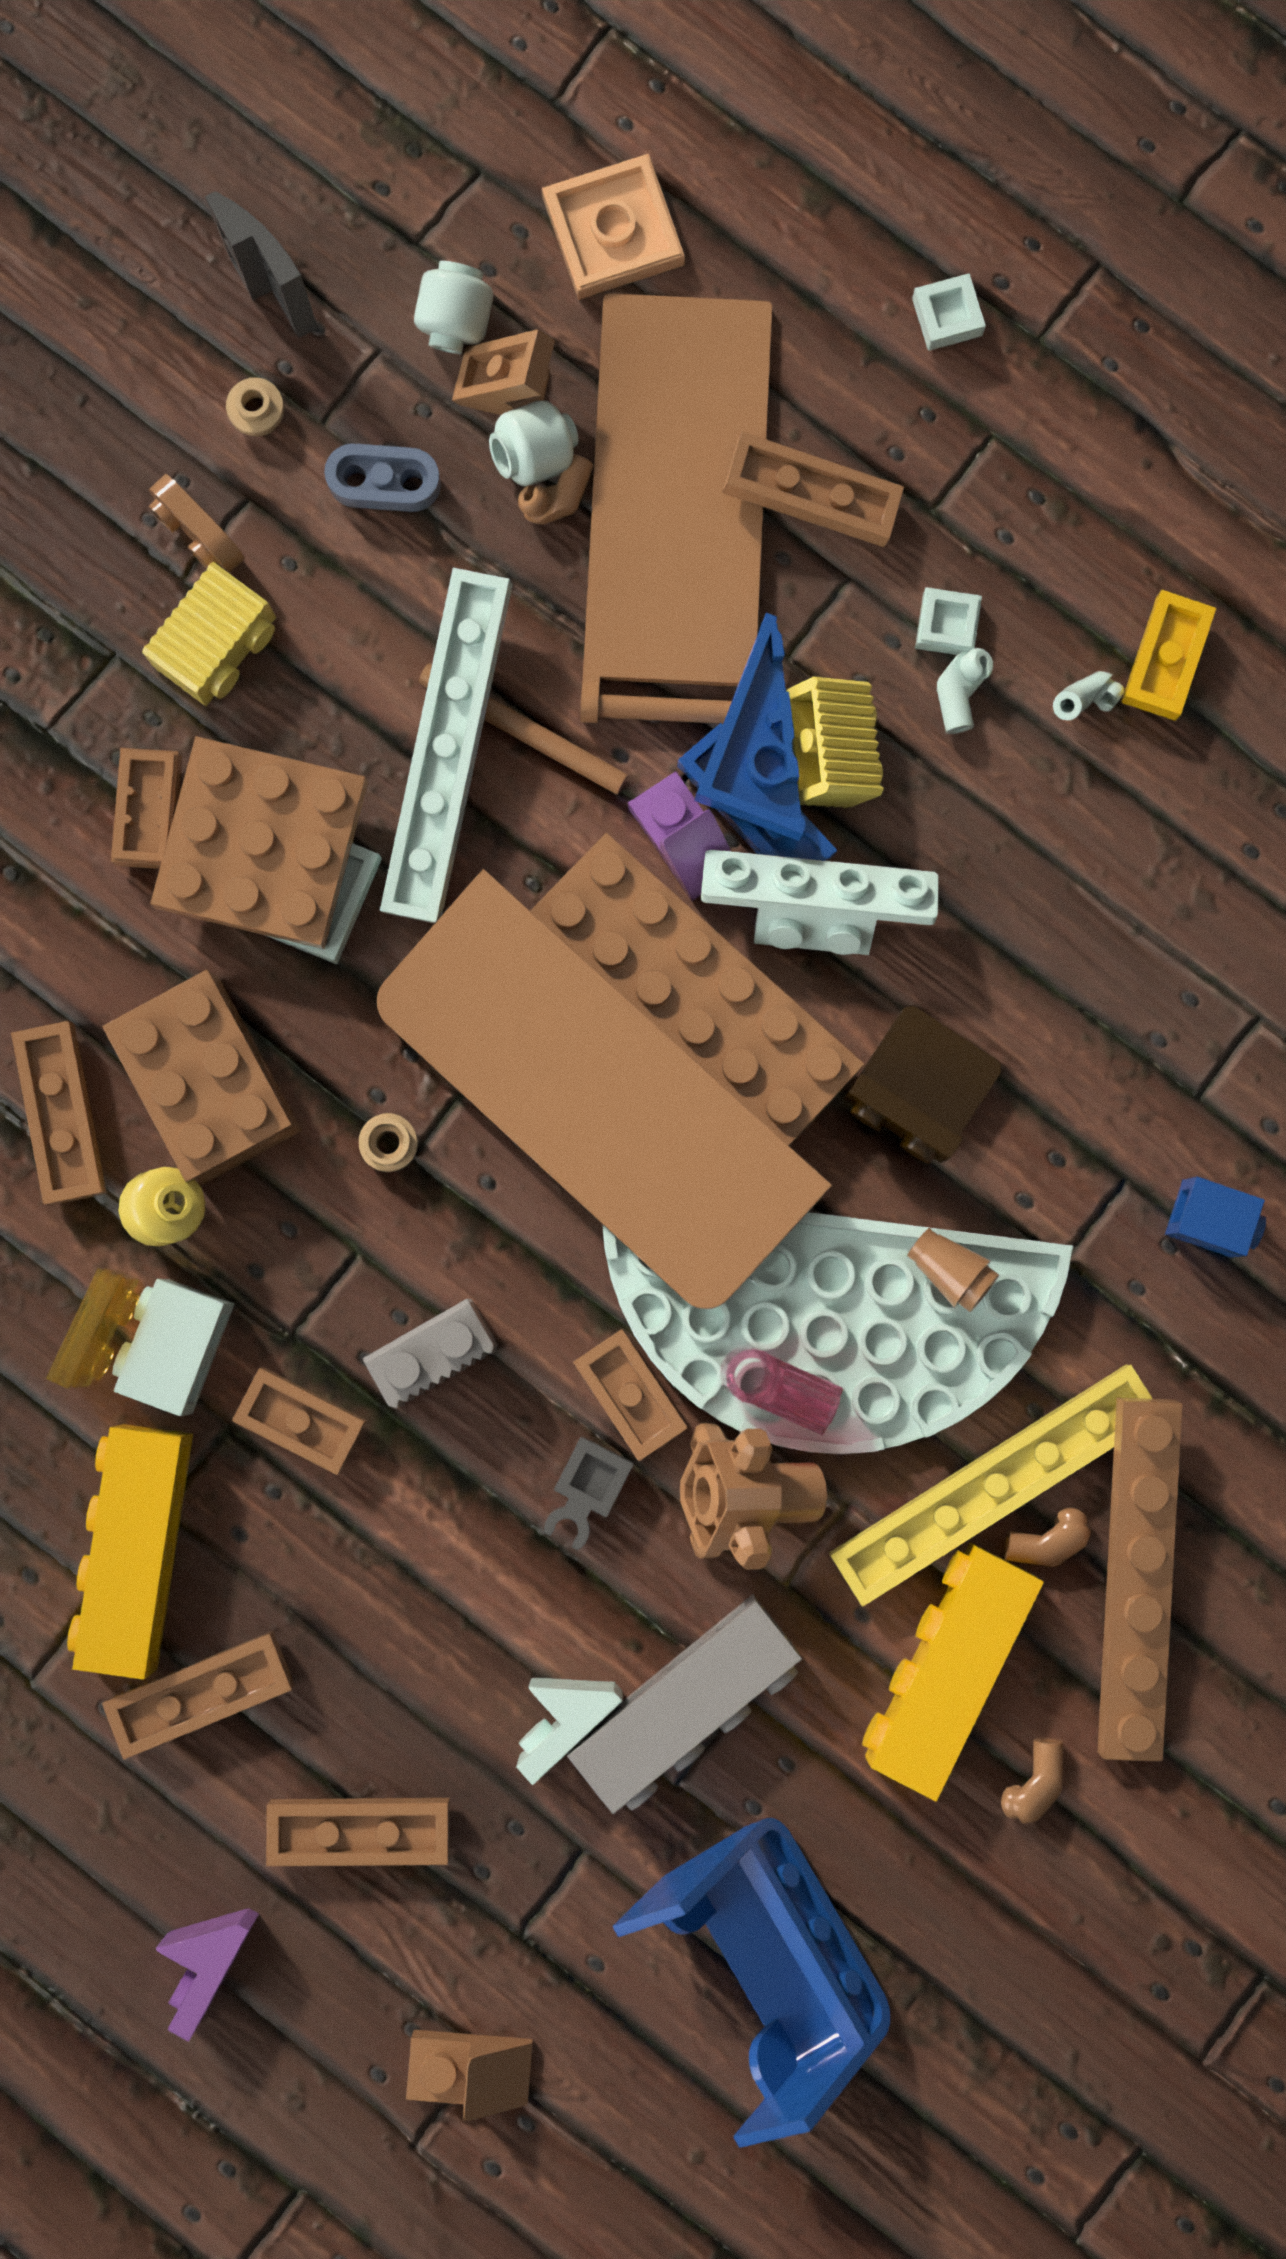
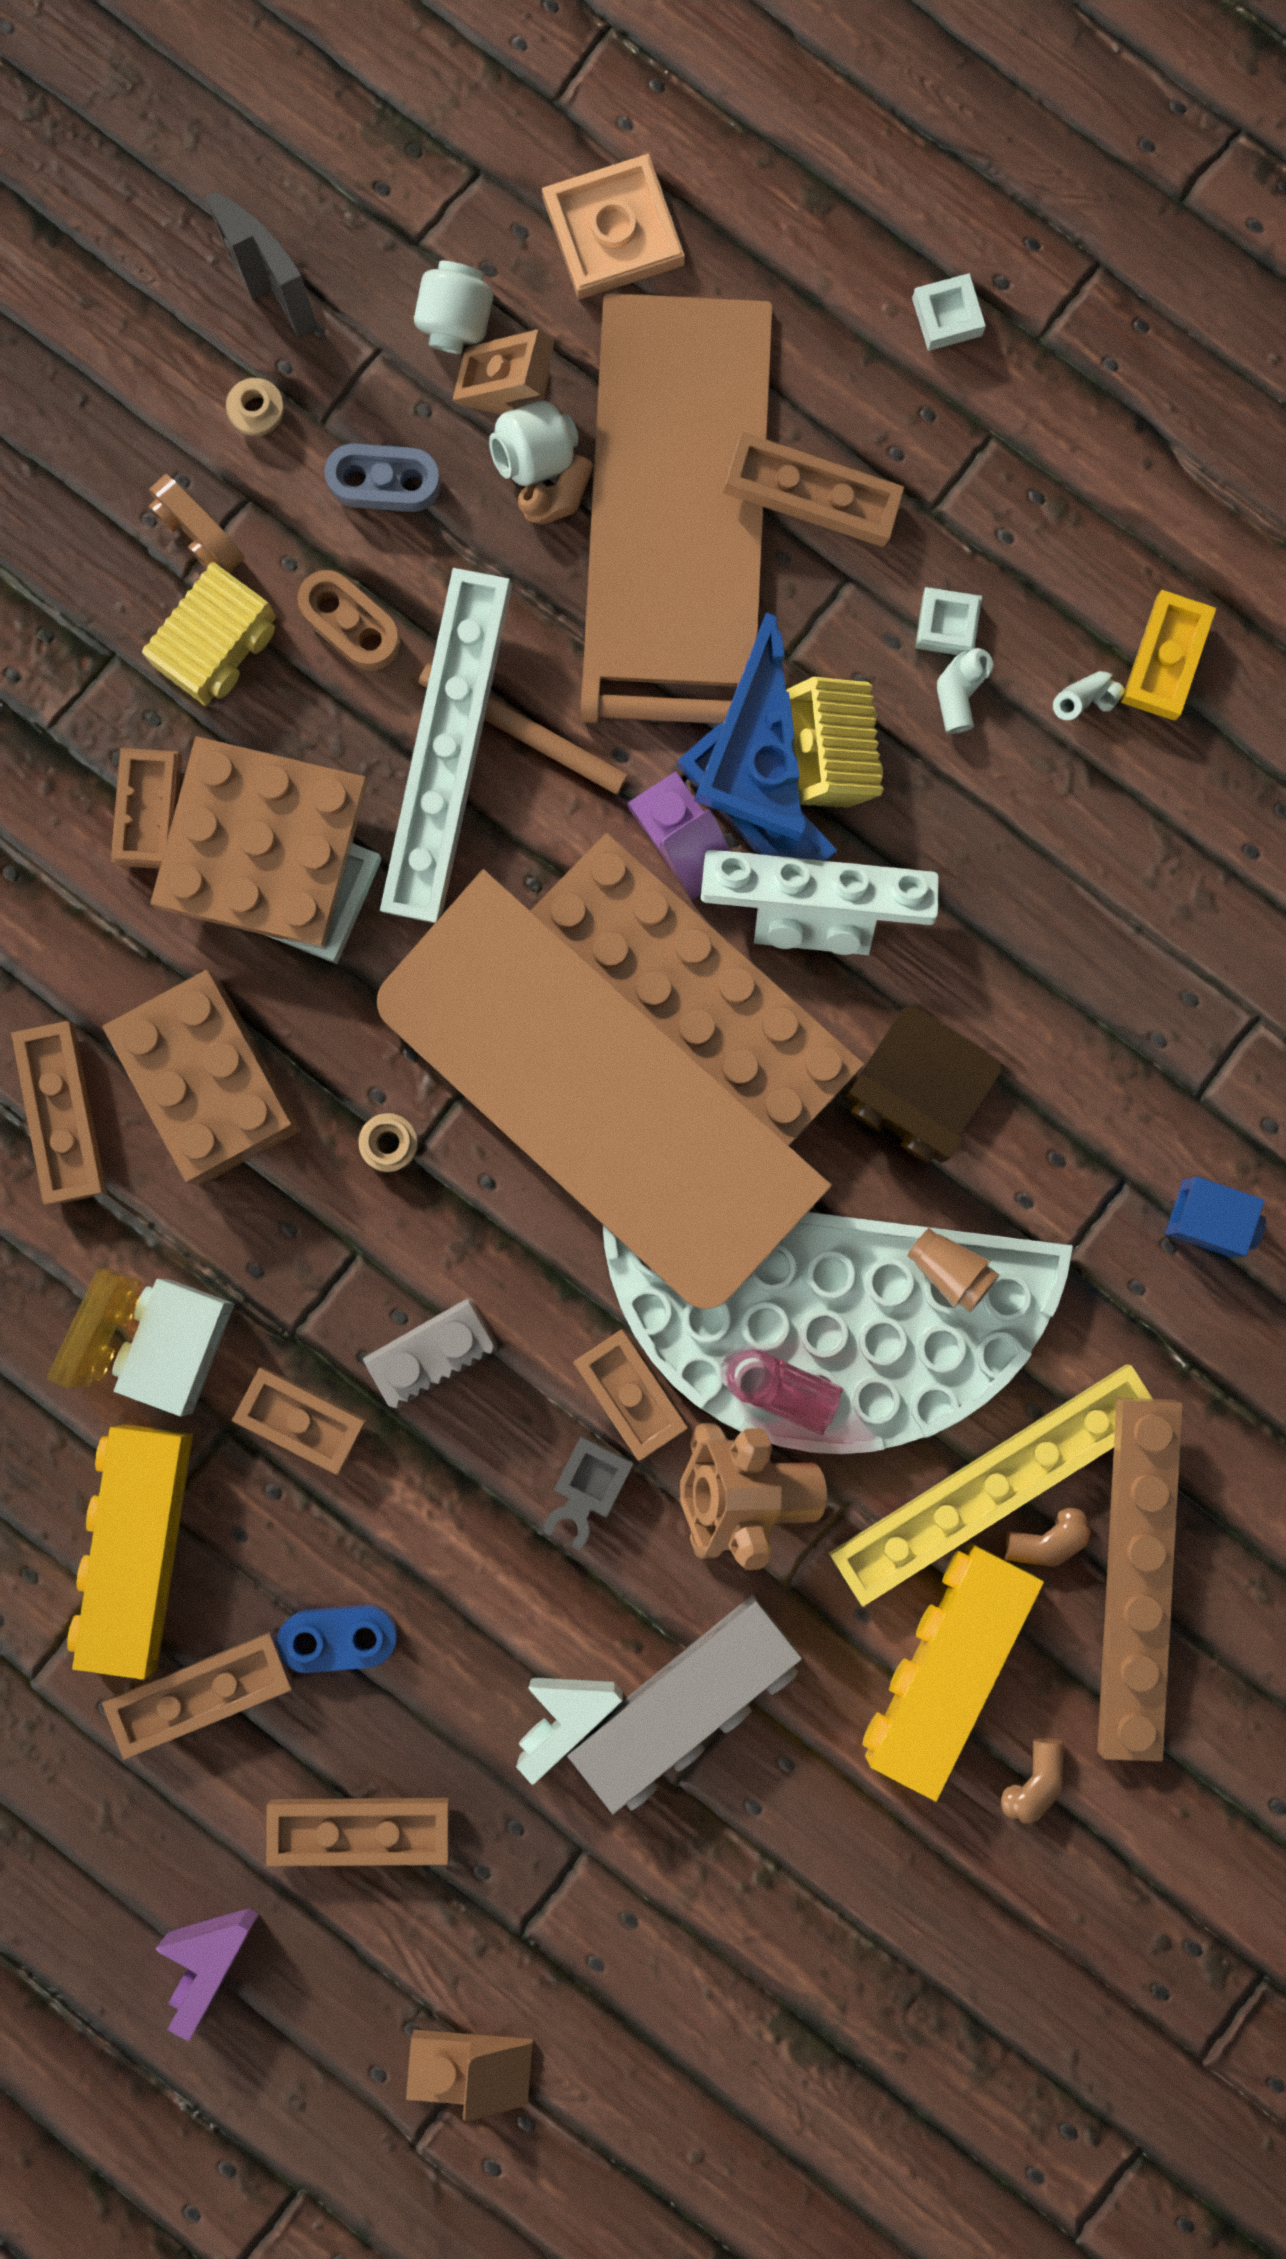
light yellow head [118,1166,206,1247] -> none
blue windscreen [612,1818,890,2148] -> none
none -> blue plate [277,1604,399,1673]
none -> medium nougat plate [297,570,400,671]

